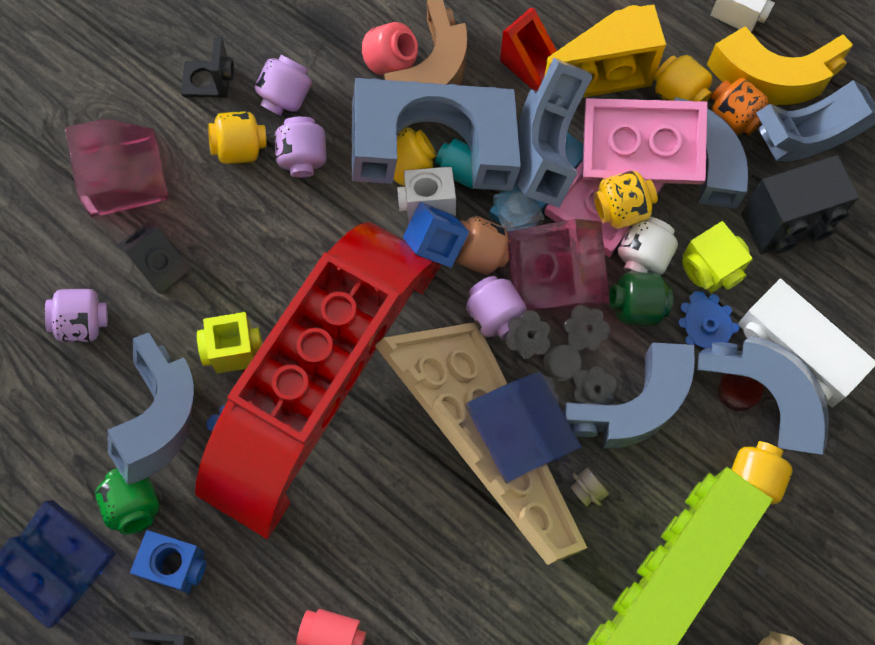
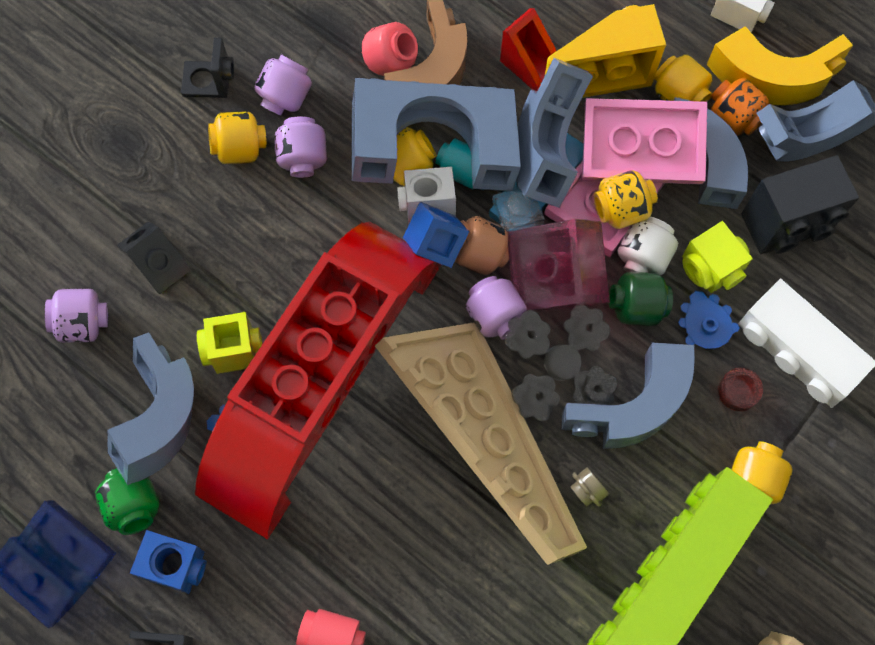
clear pink slope [65,118,169,218] -> none
clear blue slope [466,372,581,484] -> none
sand blue arch [697,336,829,455] -> none

